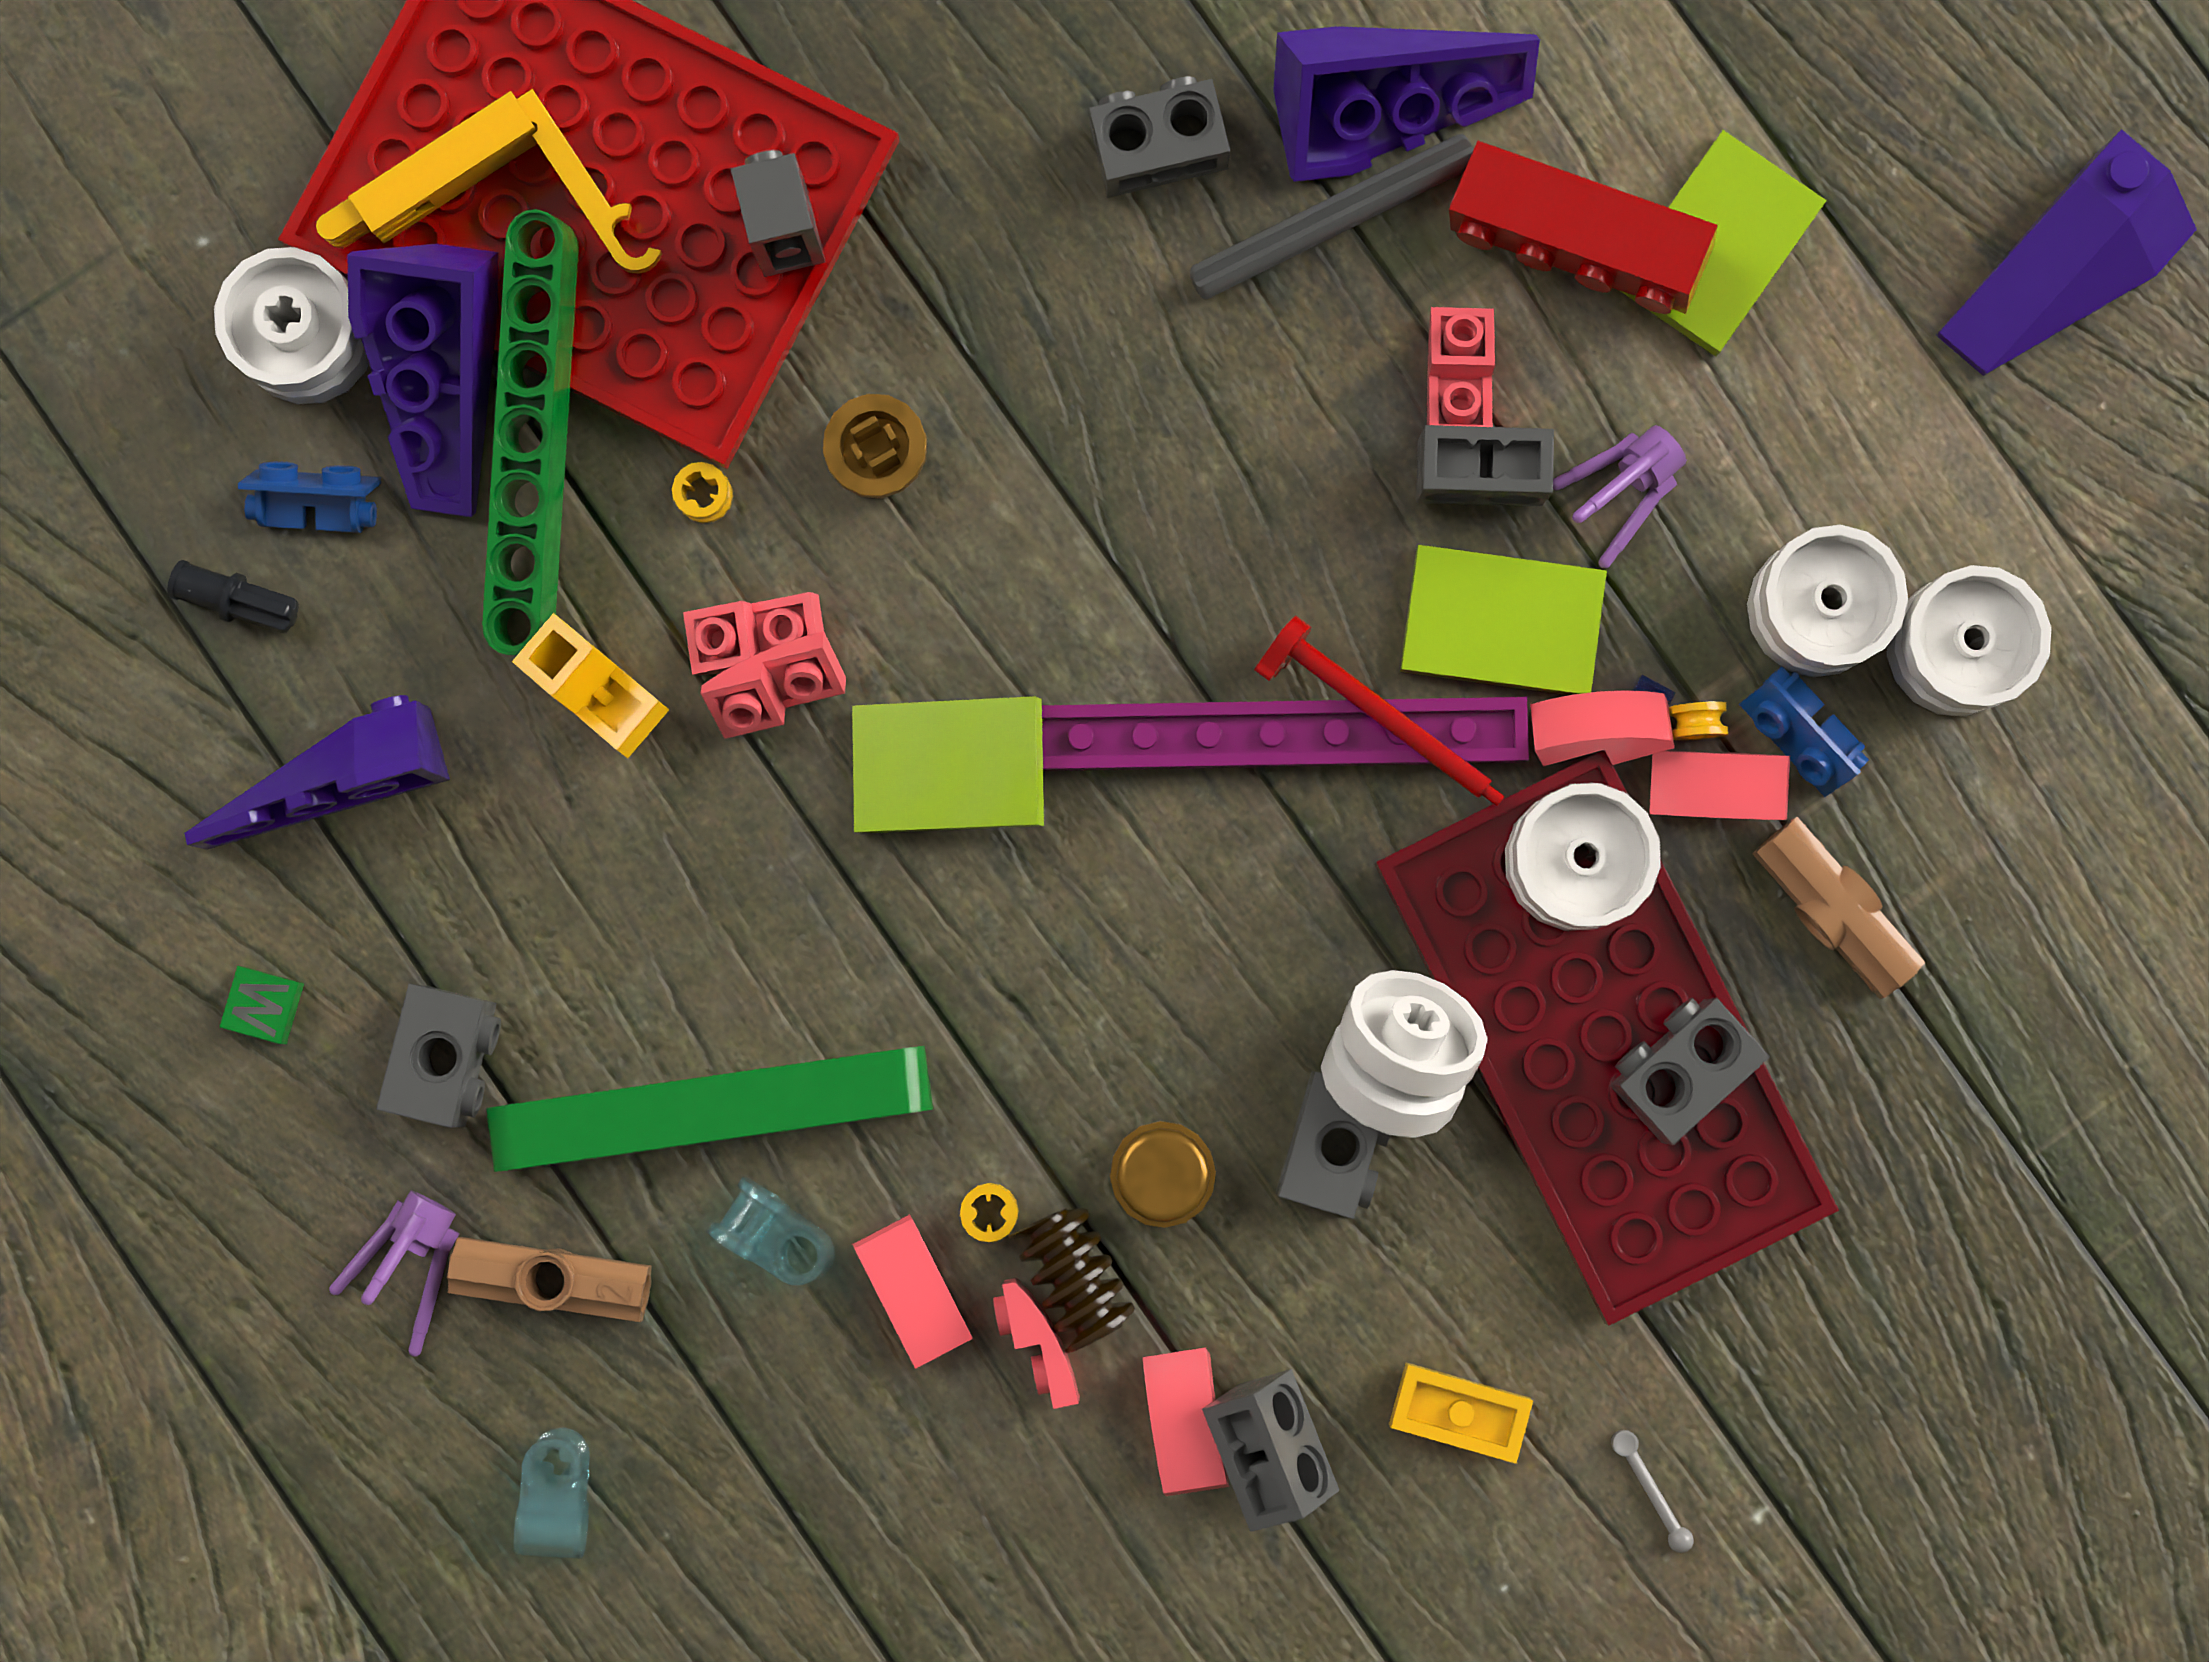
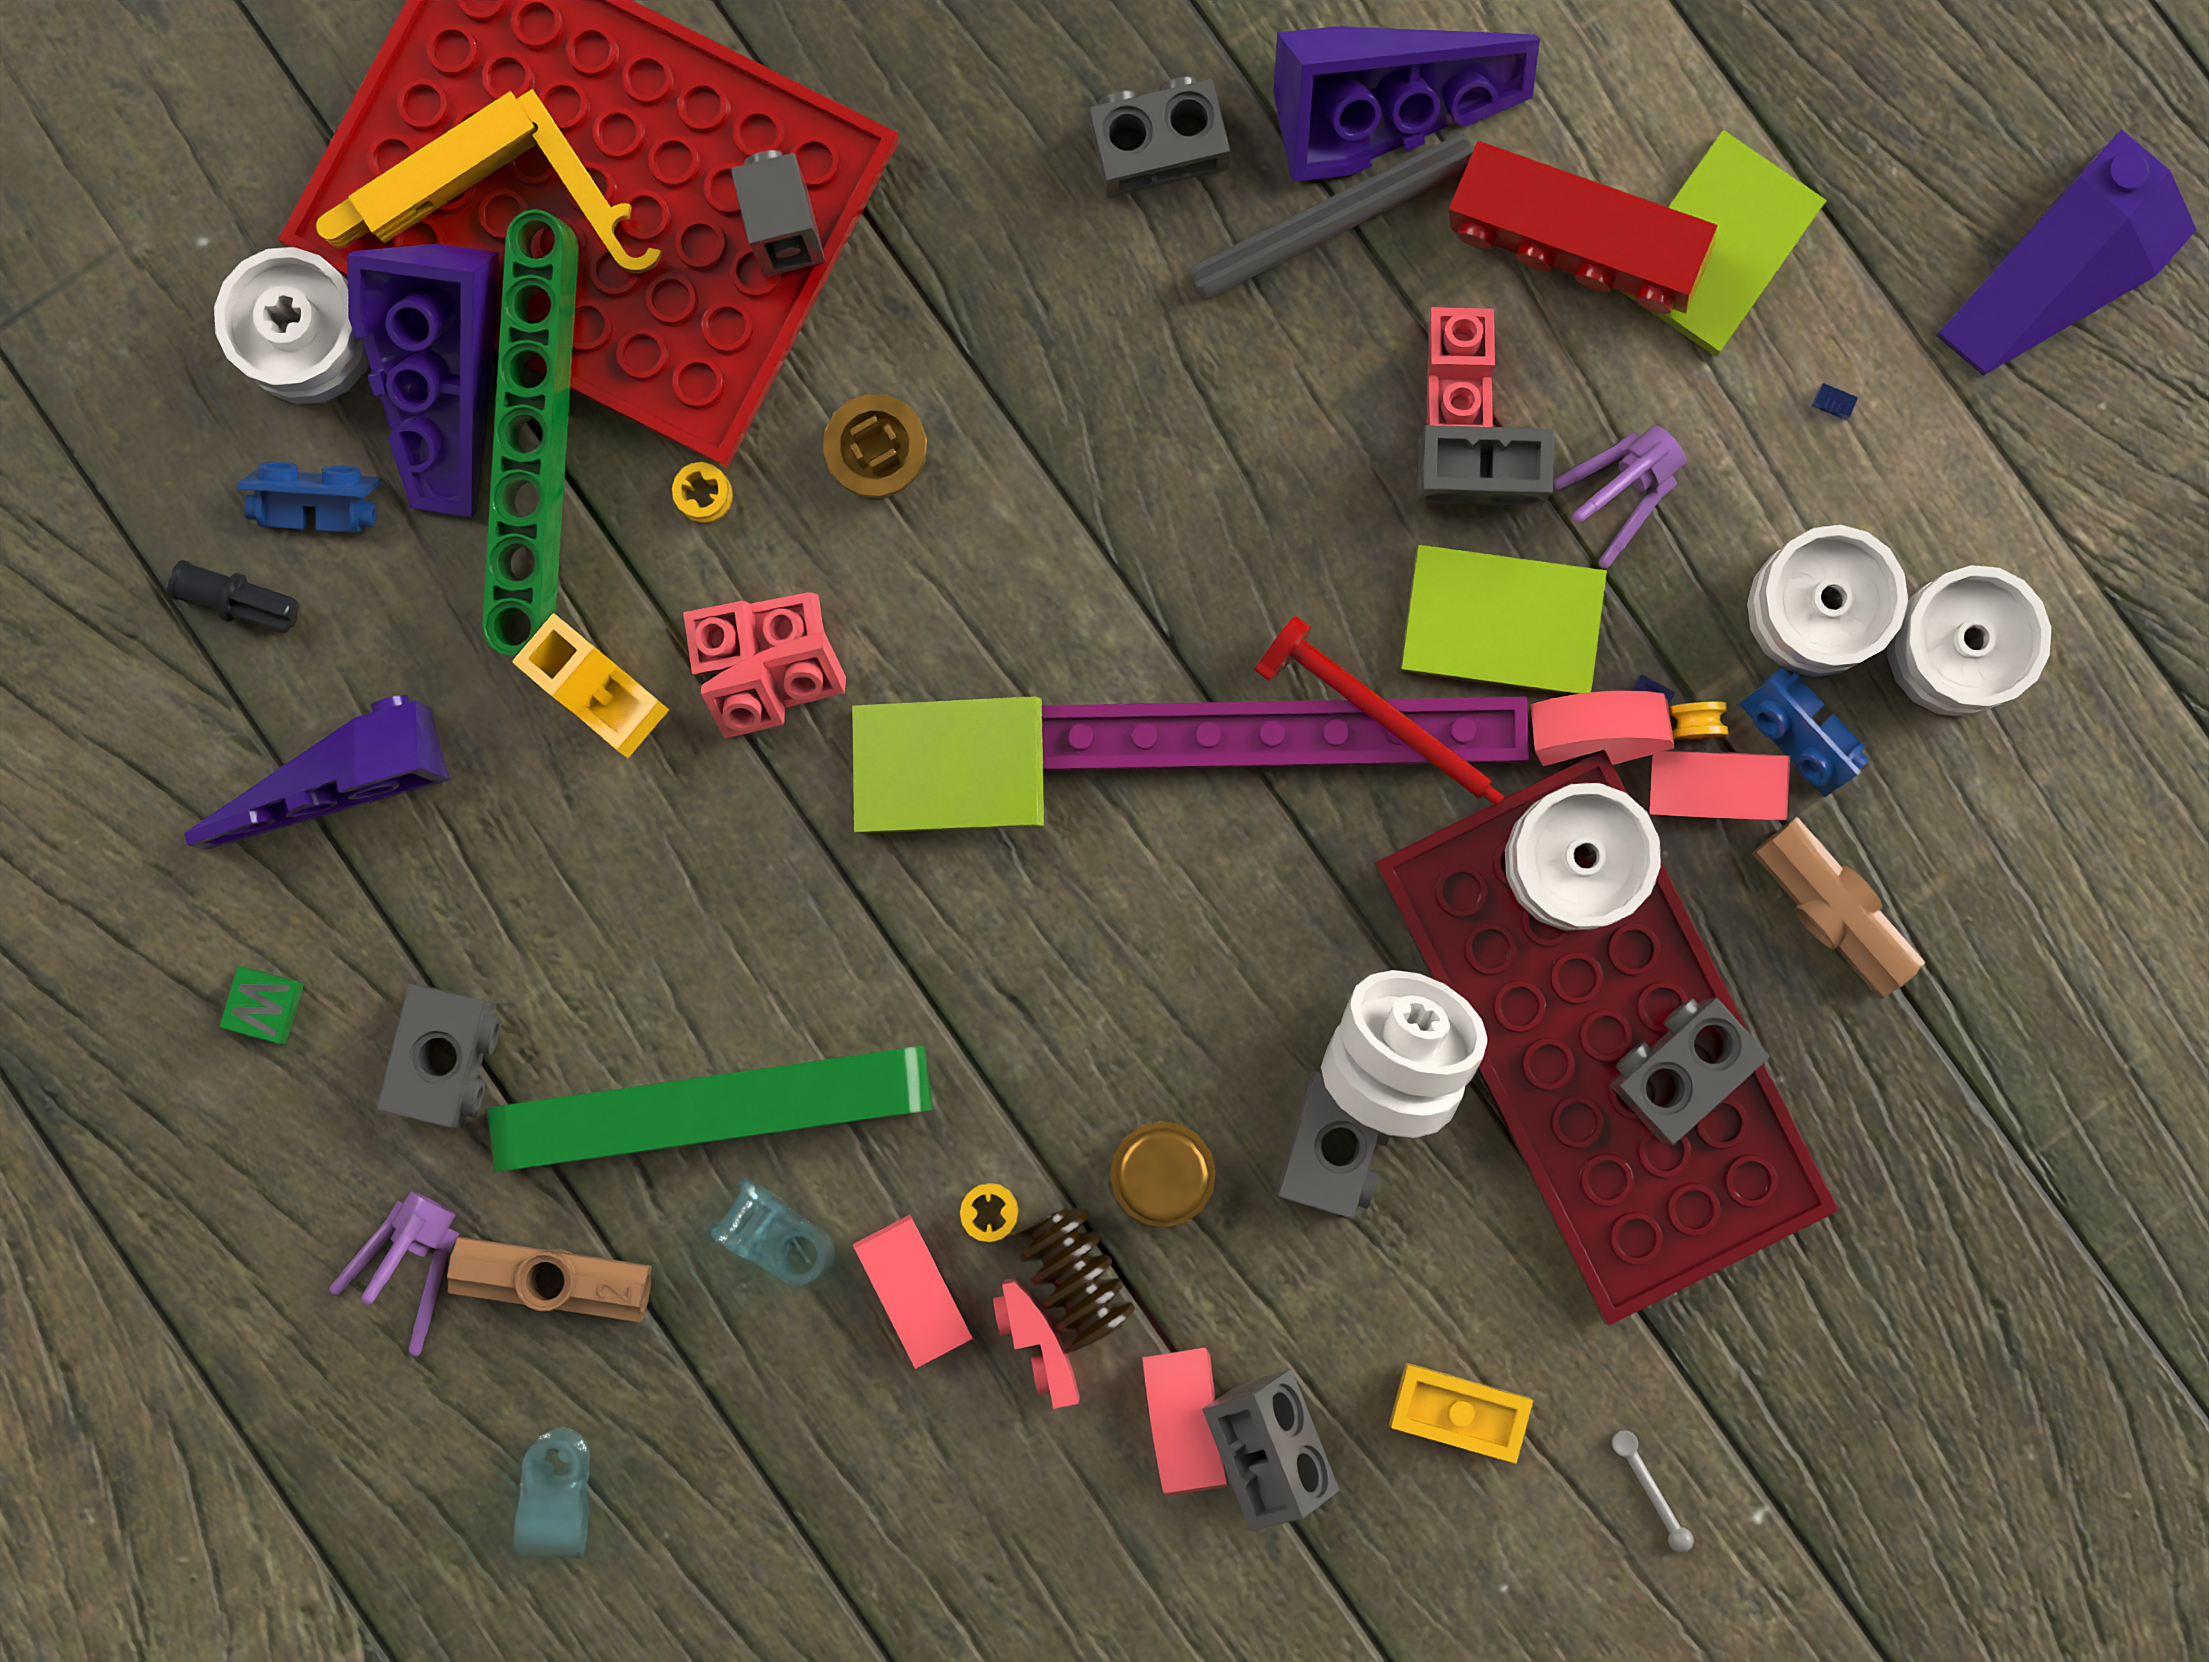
none -> clear blue piece [1812,383,1858,420]

